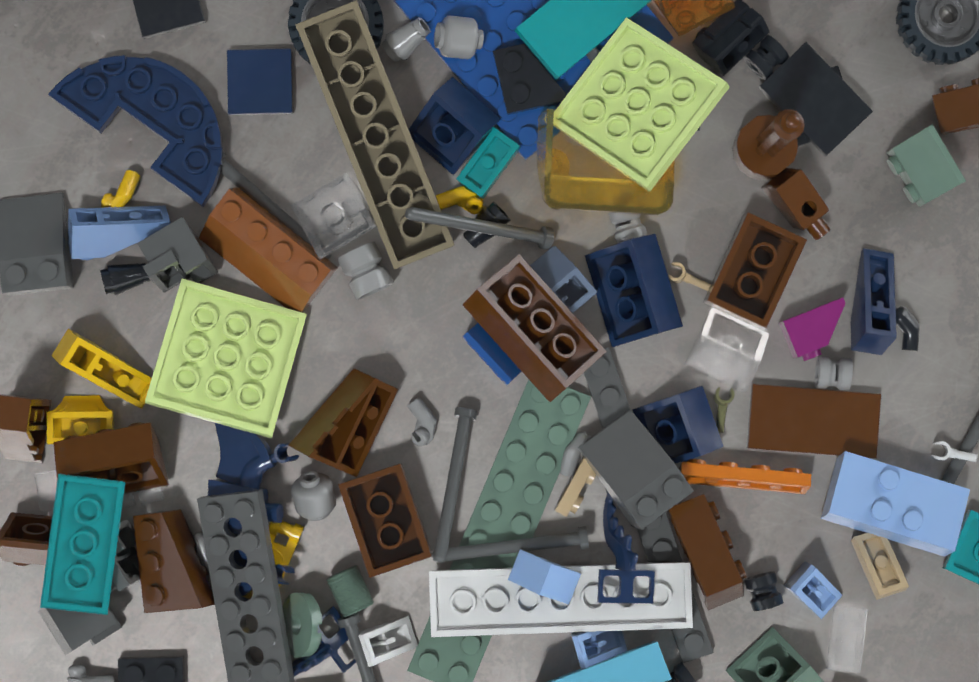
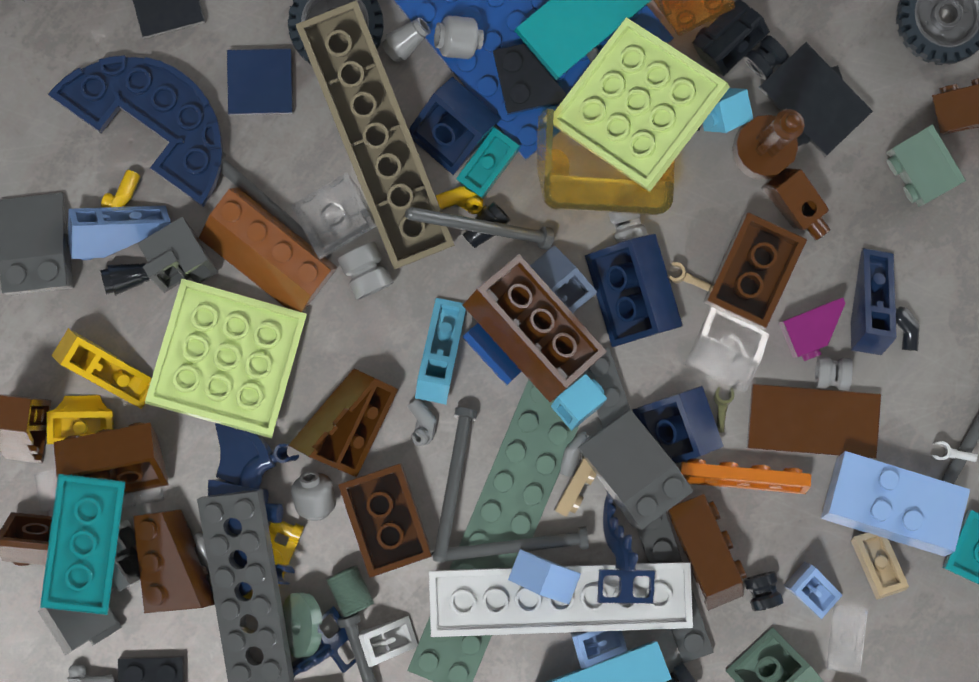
none -> medium azure slope [415,298,466,405]
none -> medium azure brick [551,374,607,431]
none -> medium azure brick [703,88,754,133]

